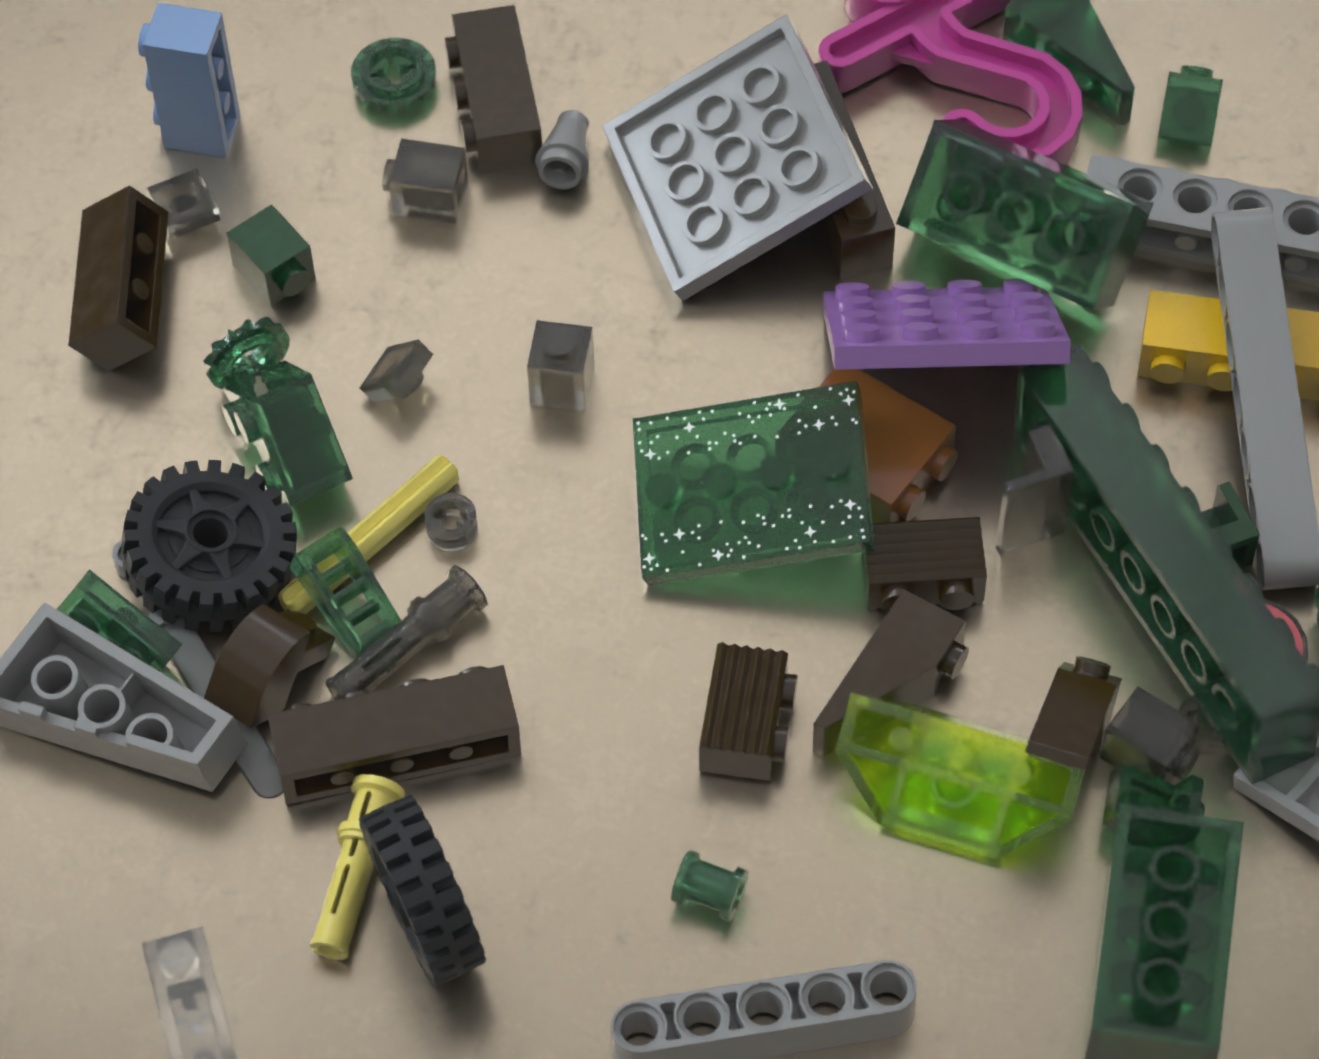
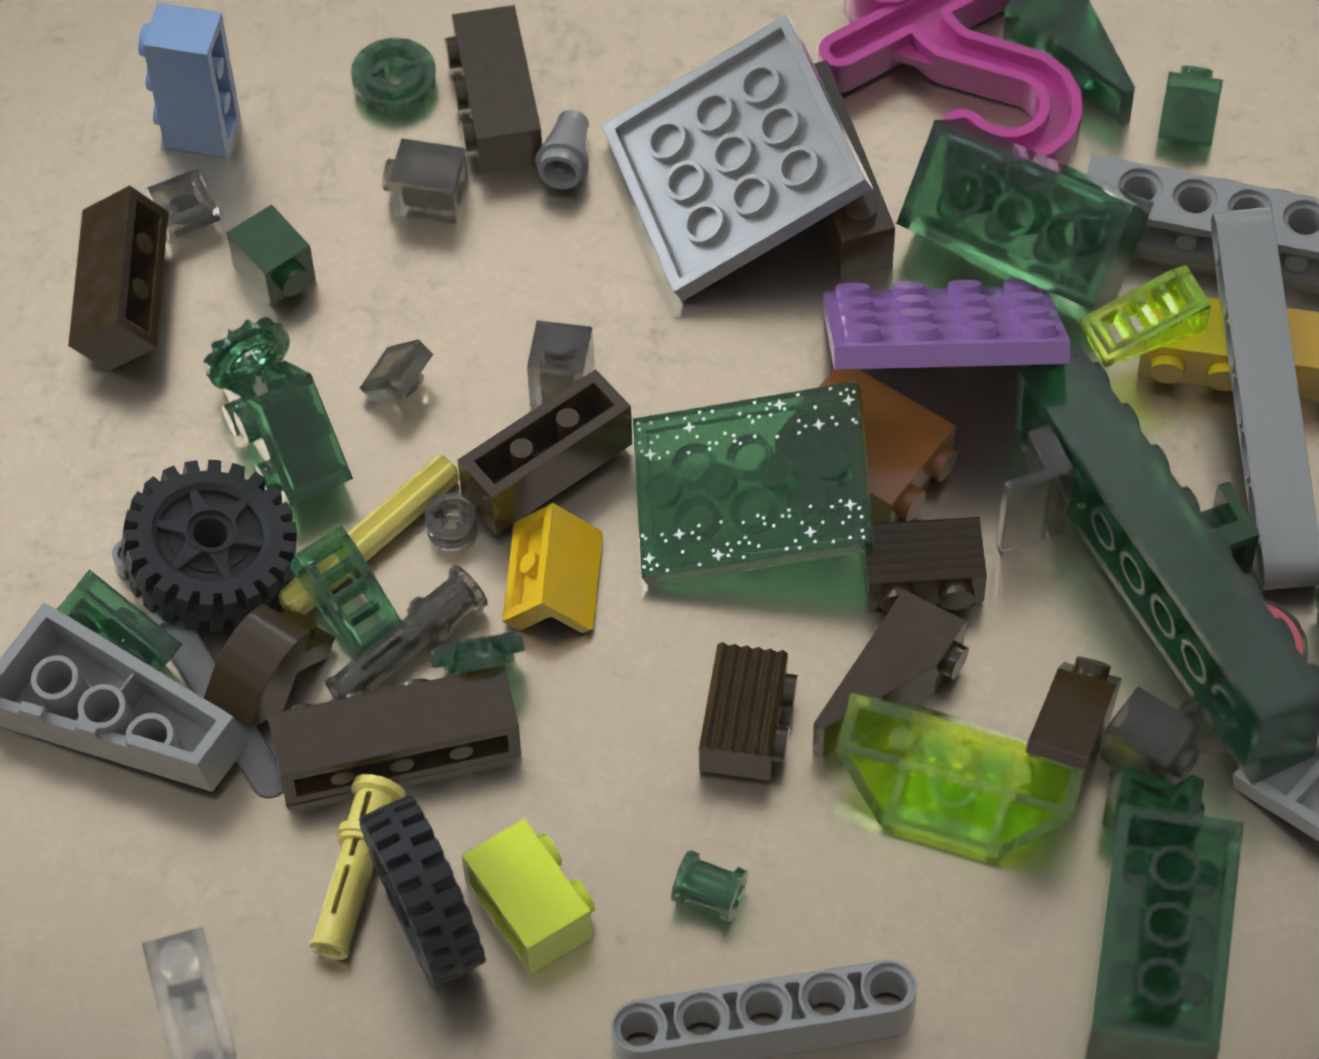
none -> clear green gear [430,631,525,675]
none -> dark brown brick [457,369,633,535]
none -> neon yellow brick [462,818,595,975]
none -> yellow panel [502,503,603,633]
none -> clear neon green slope [1079,265,1211,368]

